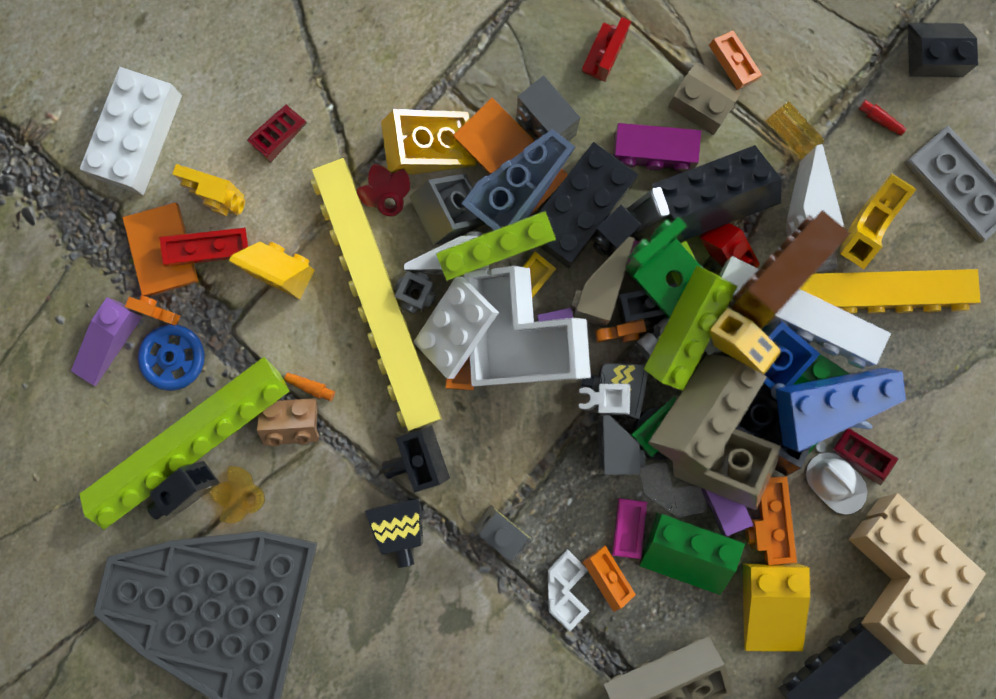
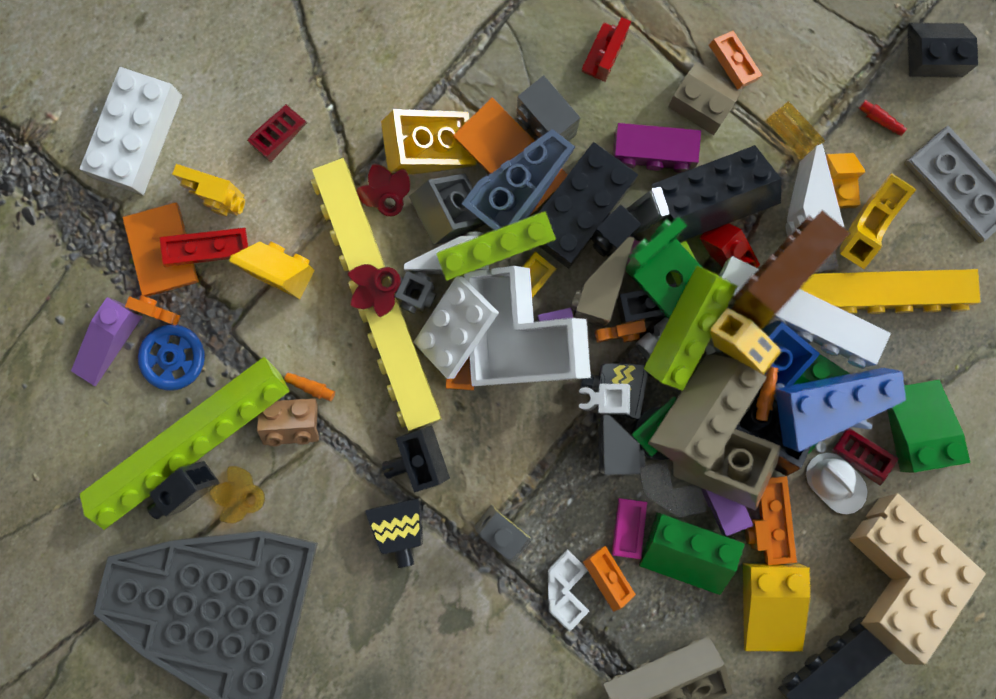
none -> dark red plate [348,264,401,317]
none -> orange animal [756,366,778,421]
none -> light orange slope [826,153,865,208]
none -> green slope [887,380,971,473]

